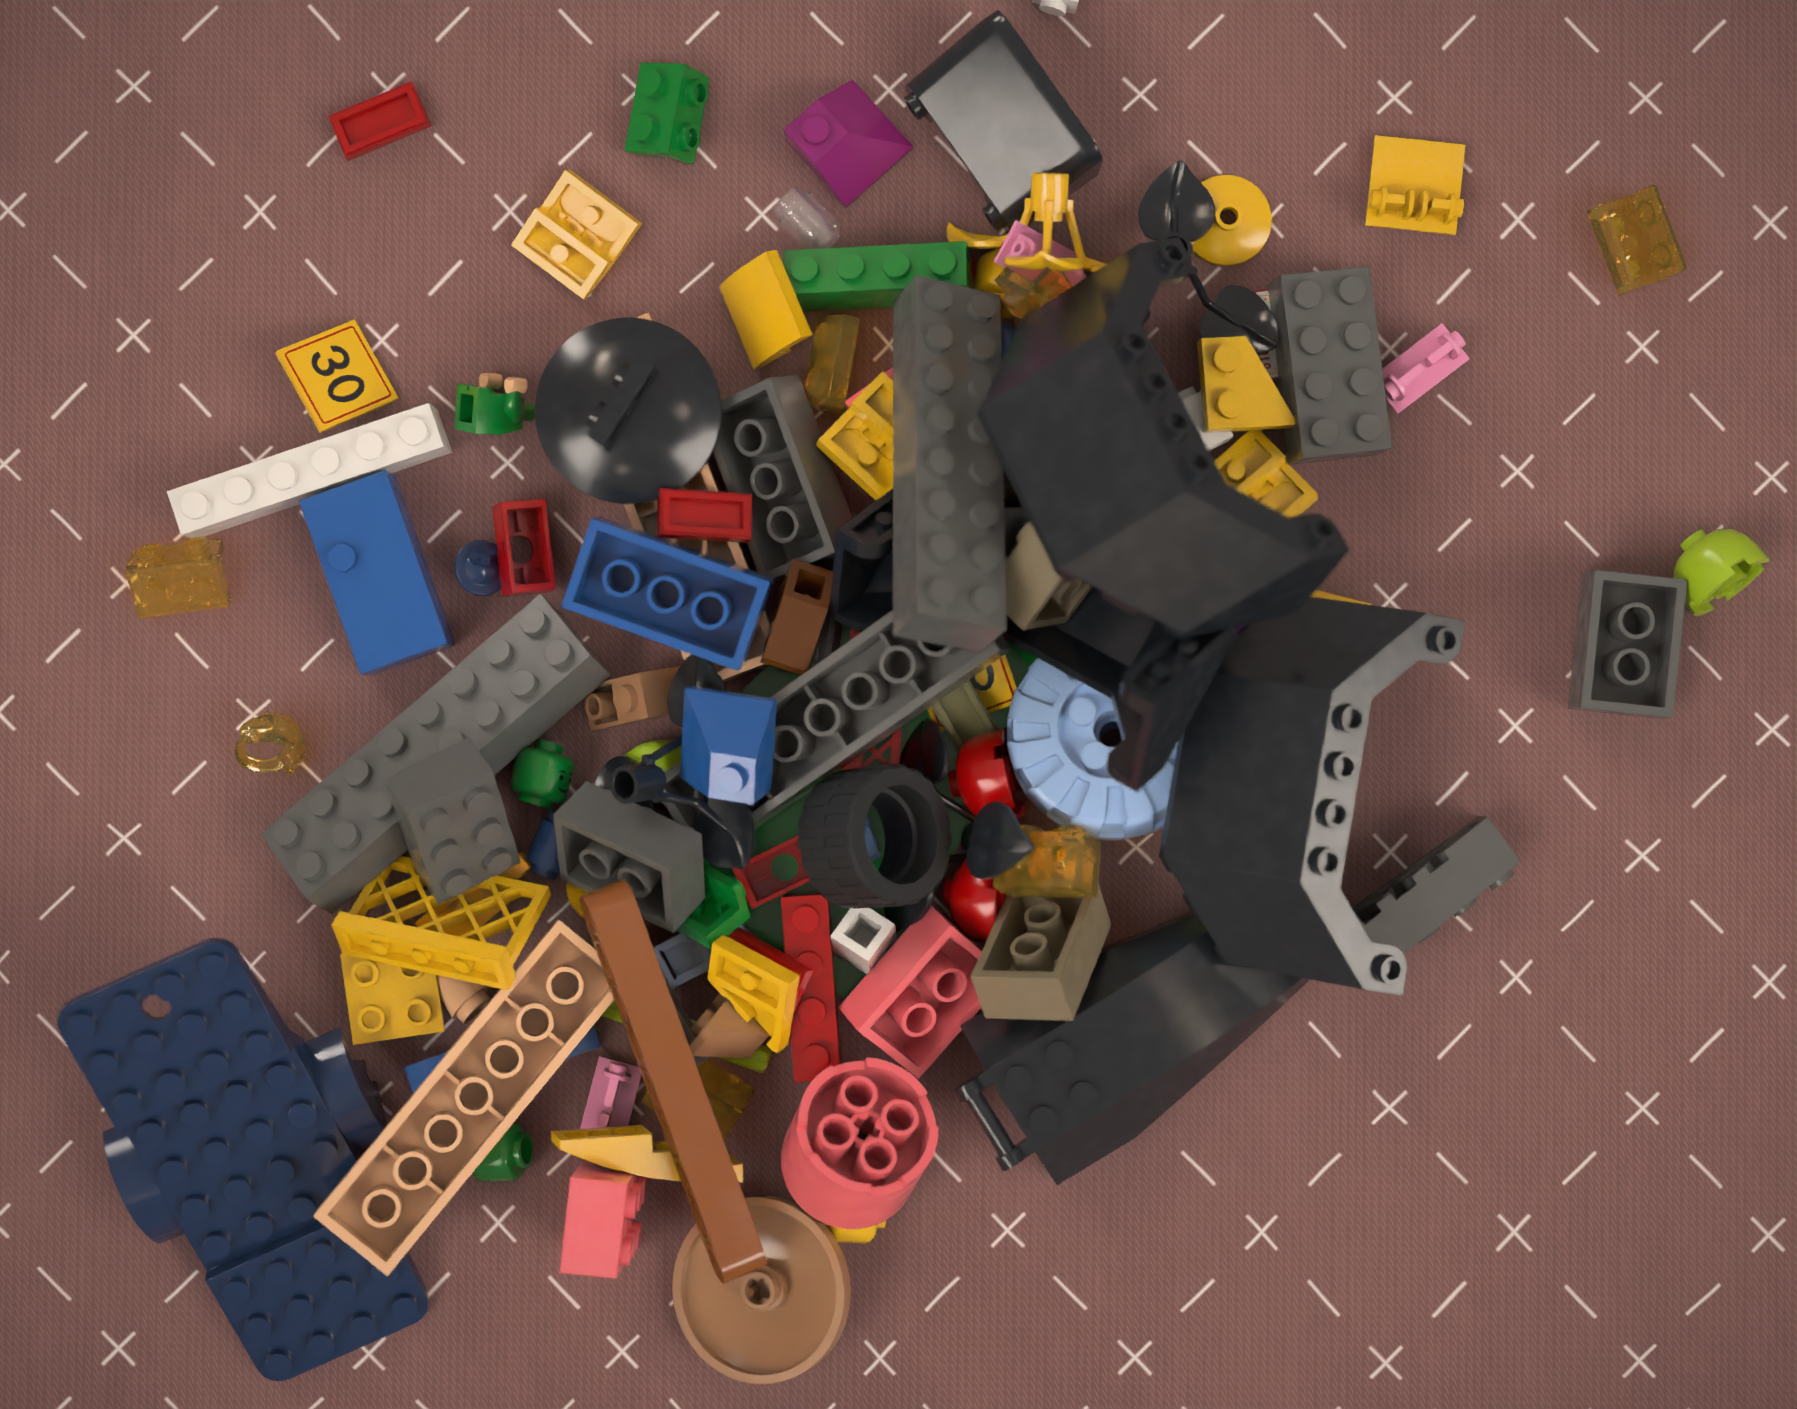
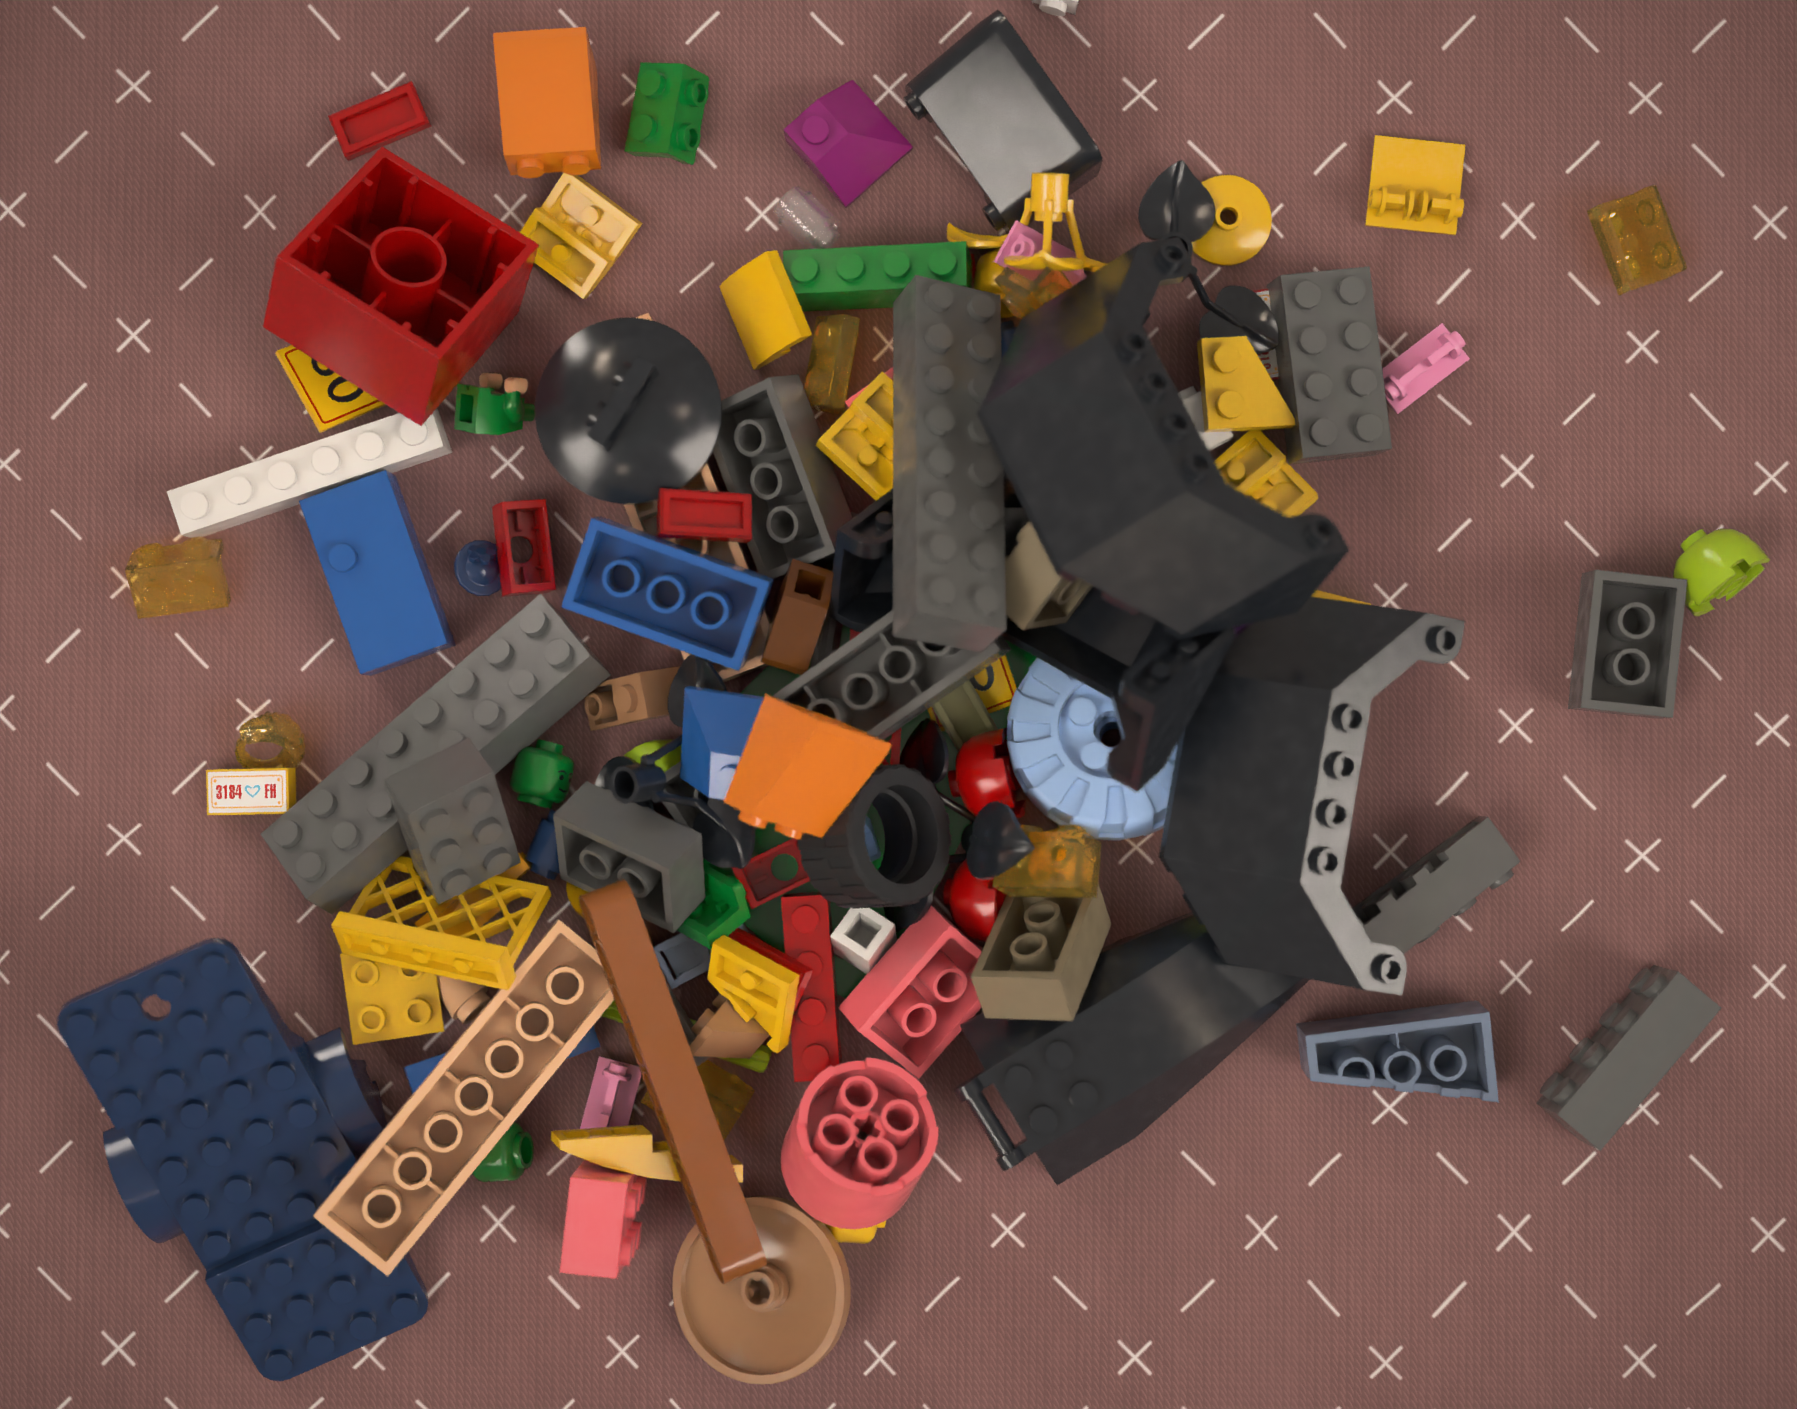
none -> white tile [206,768,297,815]
none -> red brick [263,146,539,426]
none -> orange slope [493,27,601,178]
none -> orange slope [724,694,891,840]
none -> sand blue wedge [1296,1000,1499,1102]
none -> dark grey brick [1536,965,1722,1151]

